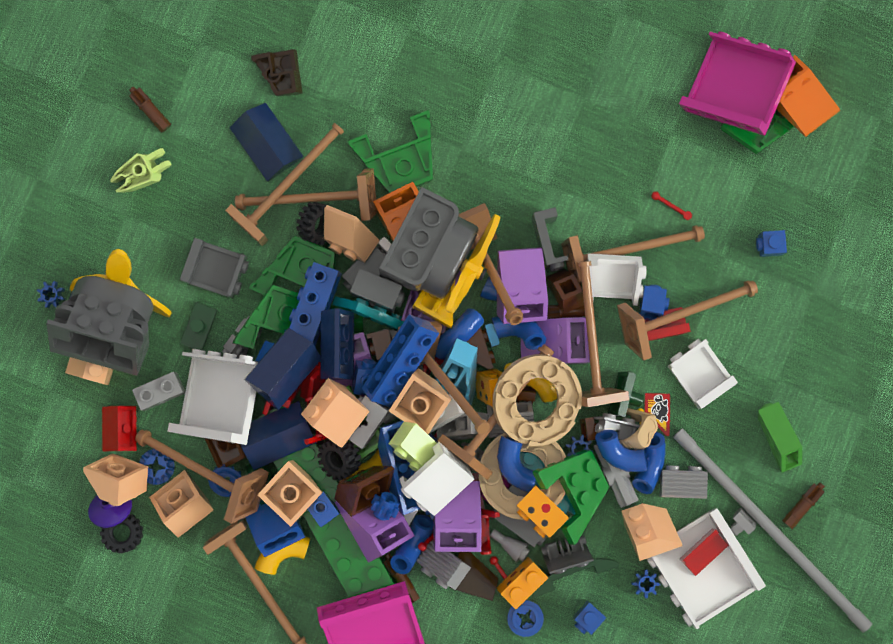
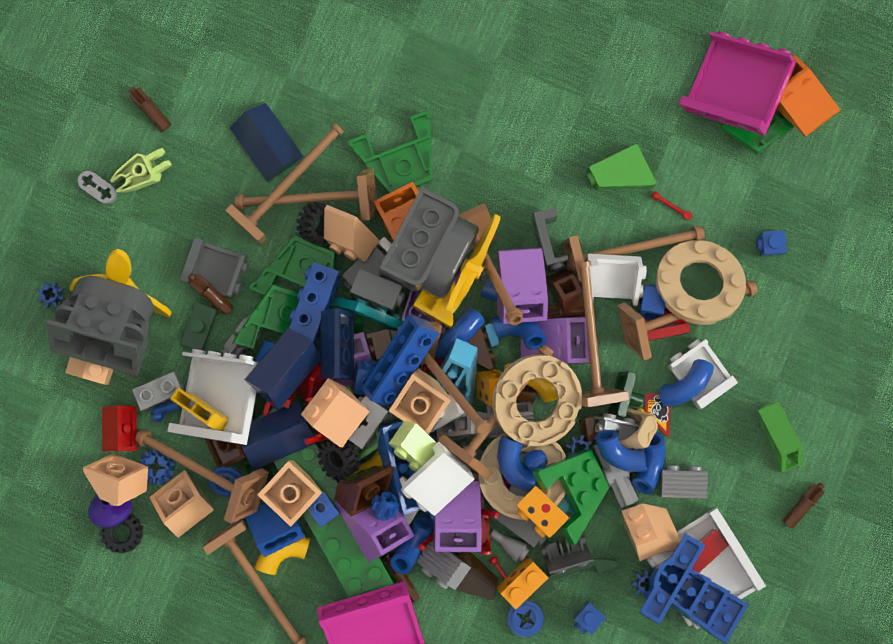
dark brown slope [251,49,303,96] -> none
light grey piece [673,428,872,633] -> none
light grey tile [730,508,757,536] -> none
none -> light grey beam [78,171,117,205]
none -> blue arm [151,400,182,422]
none -> yellow piece [170,387,229,431]
none -> reddish brown piece [188,273,233,315]
none -> blue tile [524,449,548,472]
none -> bright green slope [586,144,657,190]
none -> blue slope [639,533,749,644]
none -> tan plate [656,240,746,325]
none -> blue cylinder [660,359,714,407]

